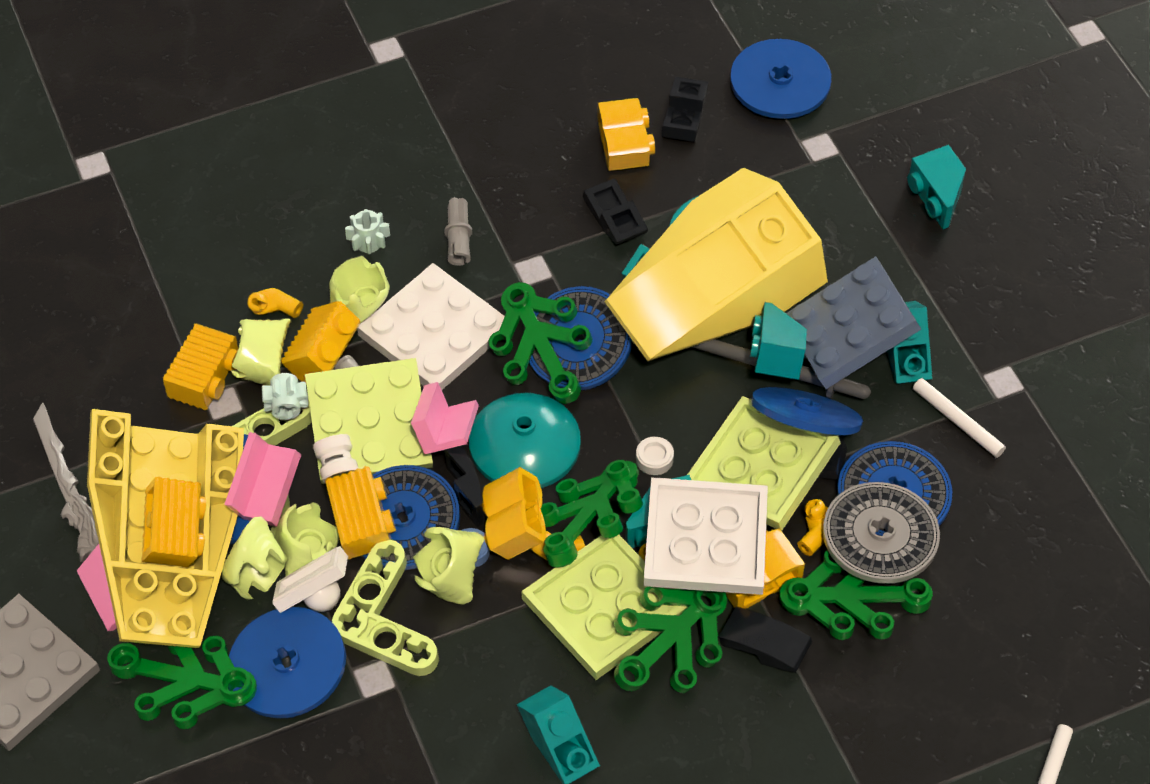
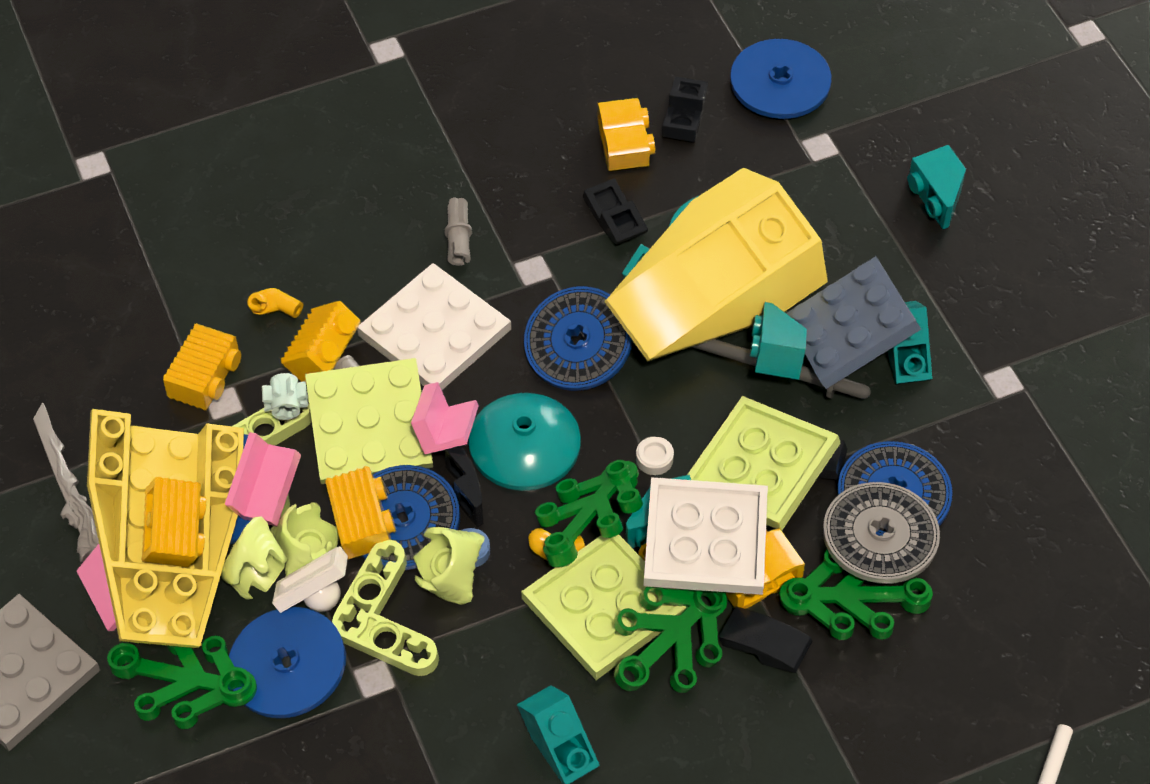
yellowish green hair [231,319,291,386] -> none
white wheel [313,434,359,483] -> none
yellowish green hair [329,256,390,322] -> none
light aqua gear [345,209,390,254] -> none
yellow brick [482,467,546,560] -> none
green plant [489,282,593,404] -> none
blue piece [751,387,863,435] -> none
yellow arm [797,499,828,556] -> none
white bar [913,378,1006,458] -> none

